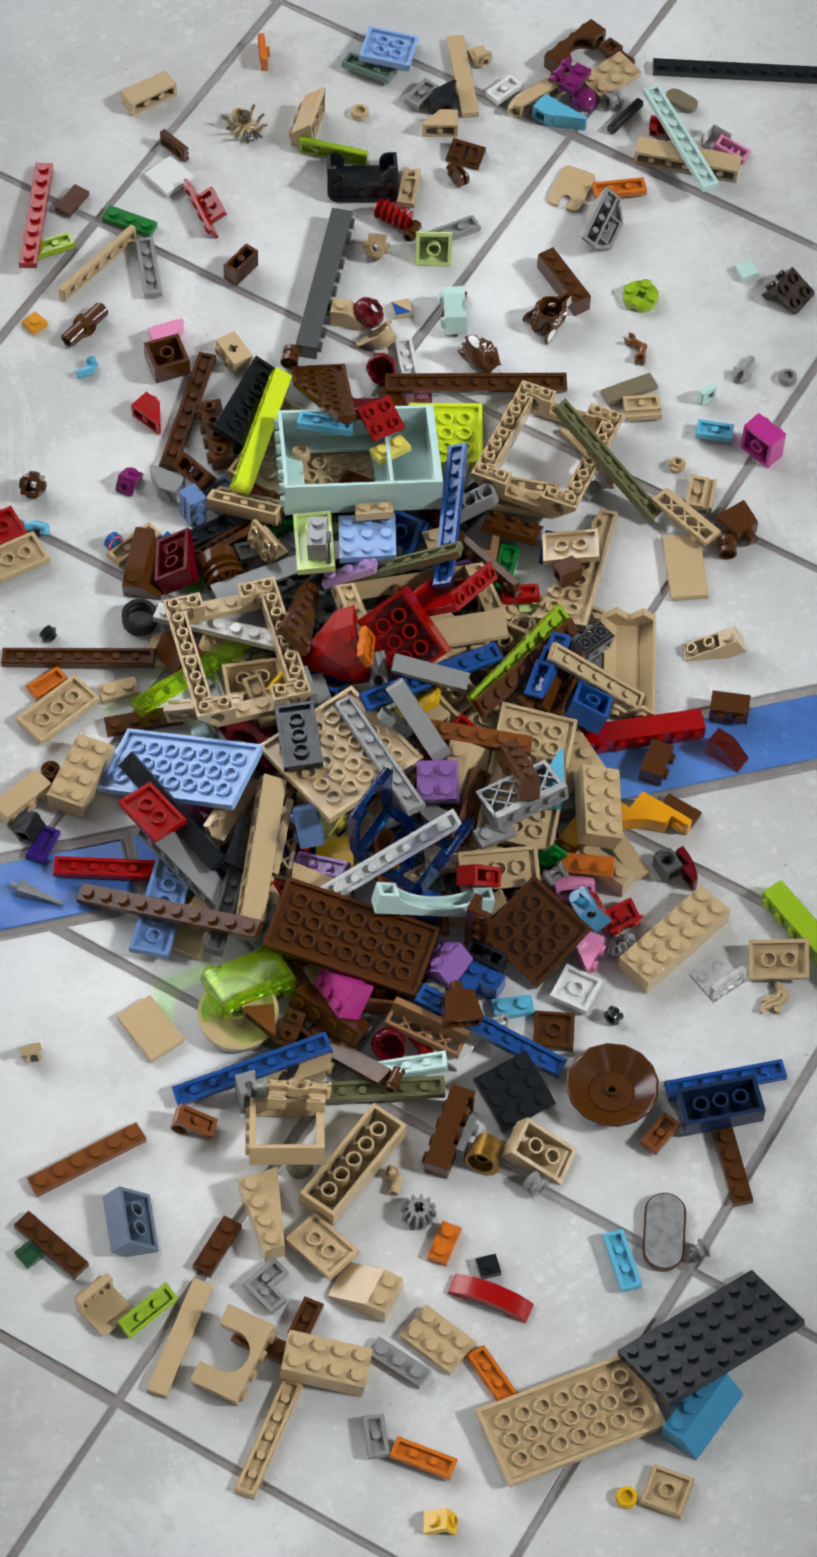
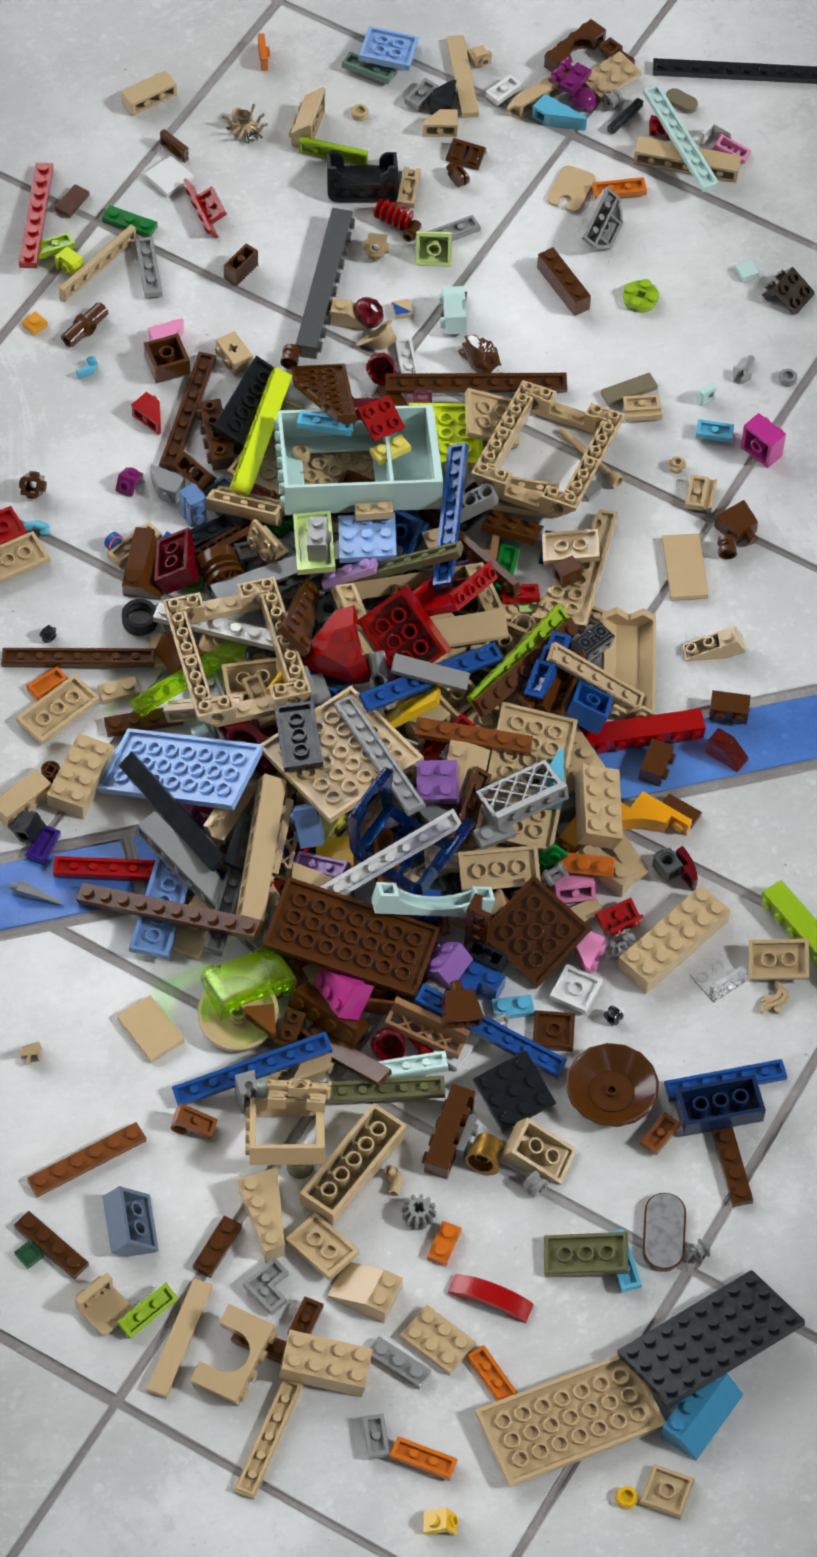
red plate [118,782,186,844] -> none
orange plate [357,626,375,668] -> none
light grey piece [376,707,414,739] -> none
reddish brown pin [384,1066,405,1093] -> none
light grey beam [385,677,452,760] -> none
red slope [456,864,501,887] -> none
black plate [475,1253,501,1280] -> none
reddish brown arch [499,741,540,801] -> none
reddish brown piece [522,292,572,345] -> none
olive plate [552,398,662,523] -> none
dark azure torso [568,886,612,932] -> none
dark orange arm [624,332,647,365] -> none
tan fence [651,487,721,546] -> none
none -> neon yellow brick [55,246,83,275]
none -> tan plate [465,388,519,449]
none -> olive tile [544,1232,629,1277]

